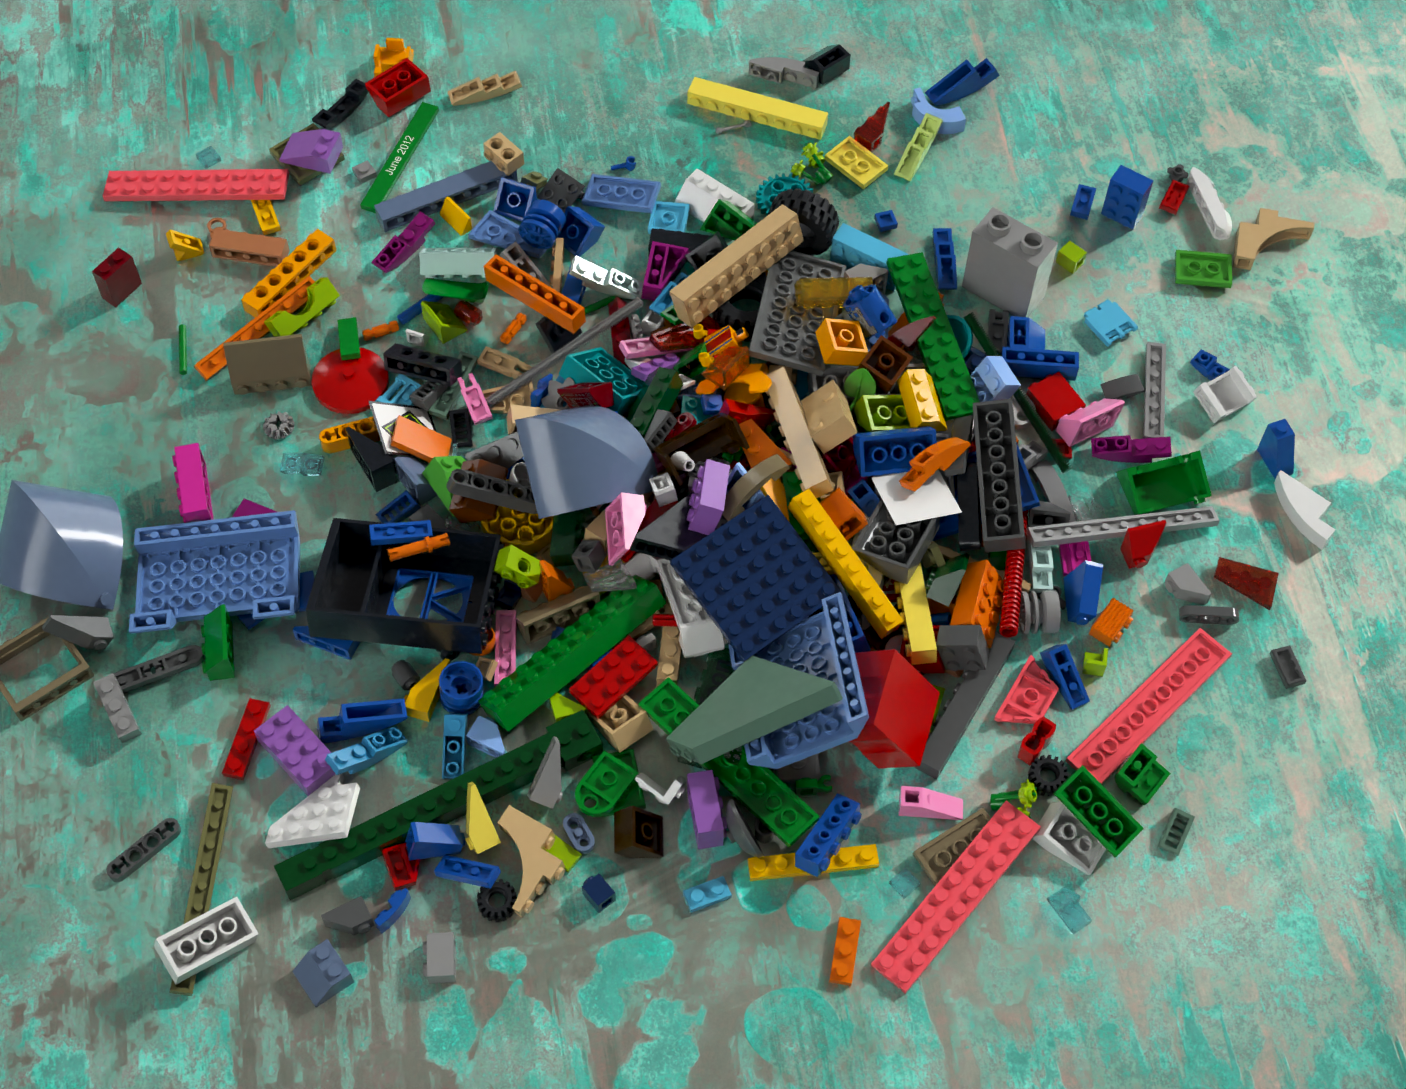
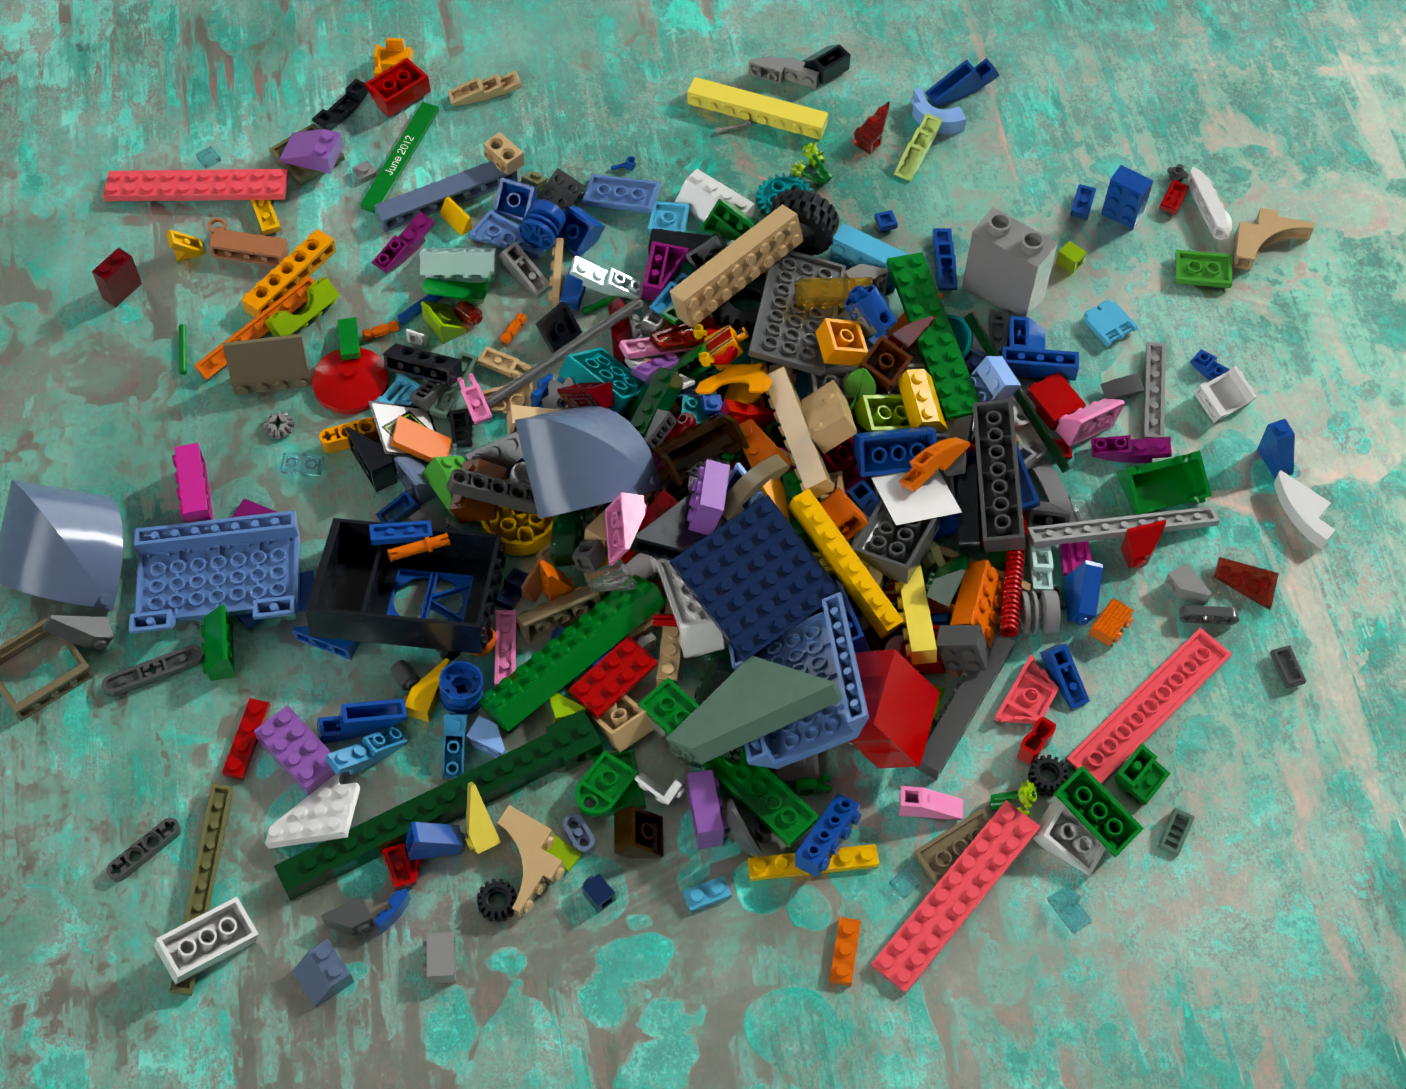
light grey brick [93,673,142,743] -> none
blue plate [434,855,501,889] -> none
tan tile [476,657,498,682] -> none
orange brick [484,254,586,334] -> none
lime brick [494,545,541,589] -> none
light grey slope [527,736,563,809] -> none
white slope [649,472,678,507] -> none
white cone [671,451,695,471] -> none
clear orange slope [701,346,749,390] -> none
light yellow plate [825,136,888,189] -> none
lime panel [1082,648,1108,677] -> none

